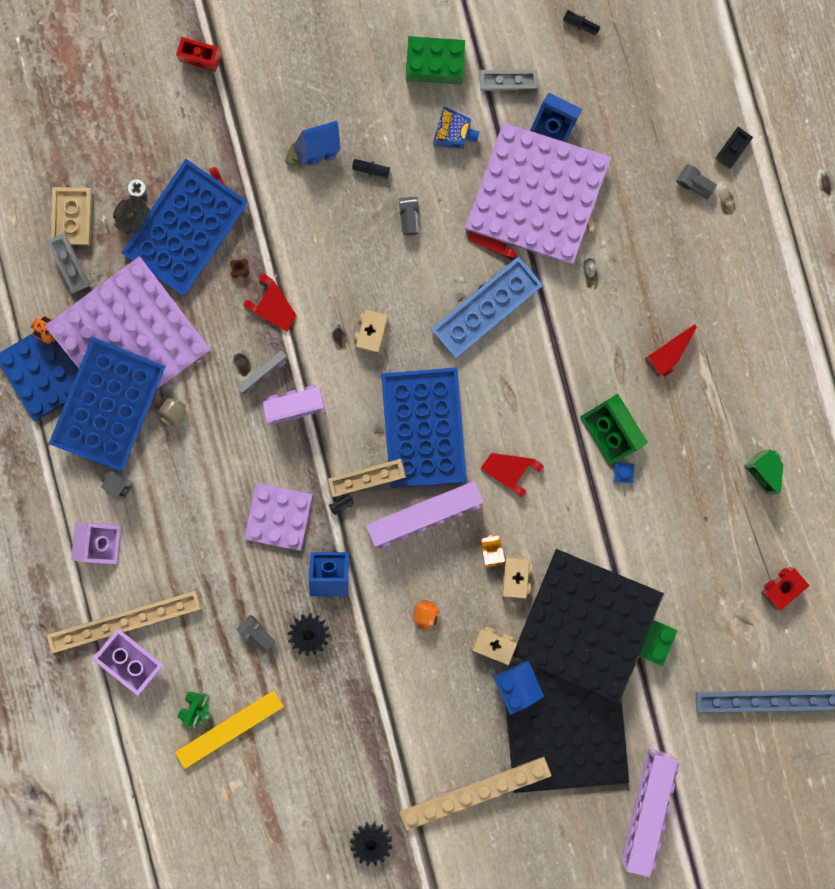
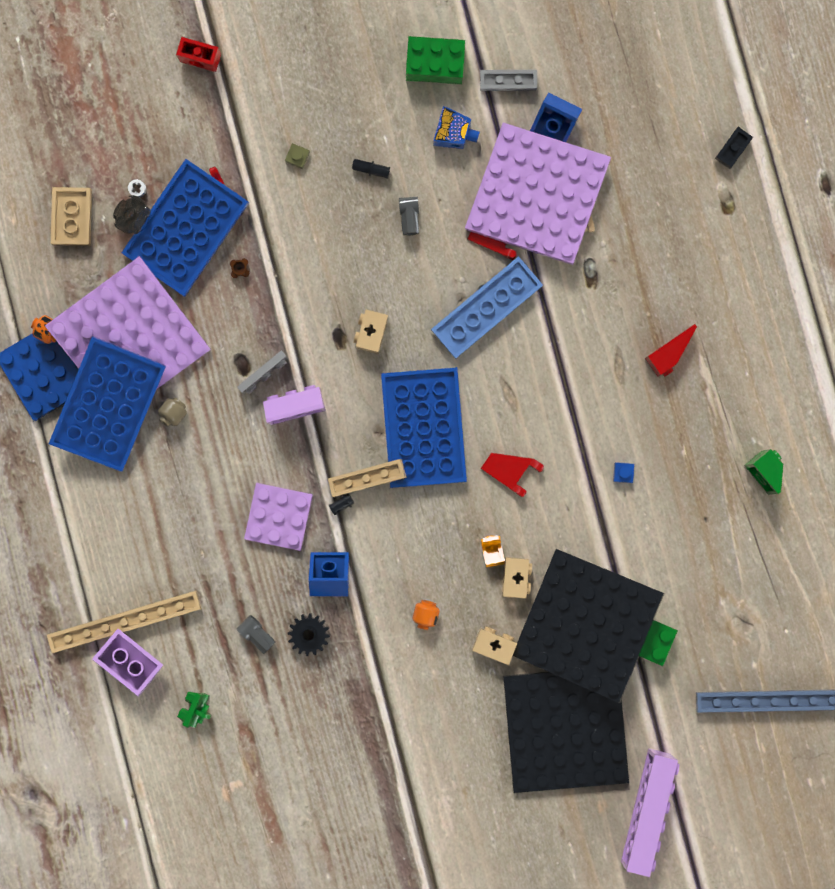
light grey plate [46,233,90,294] -> none
lavender slope [71,522,121,564] -> none
dark grey slope [101,471,134,500] -> none
yellow tile [174,690,284,769] -> none
red flag [243,273,297,332] -> none
blue slope [293,121,341,166] -> none
black gear [350,821,392,866] -> none
lavender brick [366,481,484,549] -> none
tan plate [399,757,551,831] -> none
blue slope [493,661,544,715] -> none
black axle [563,10,600,35] -> none
green slope [580,394,648,465] -> none
dark grey piece [676,164,717,200] -> none
red brick [761,567,810,611] -> none

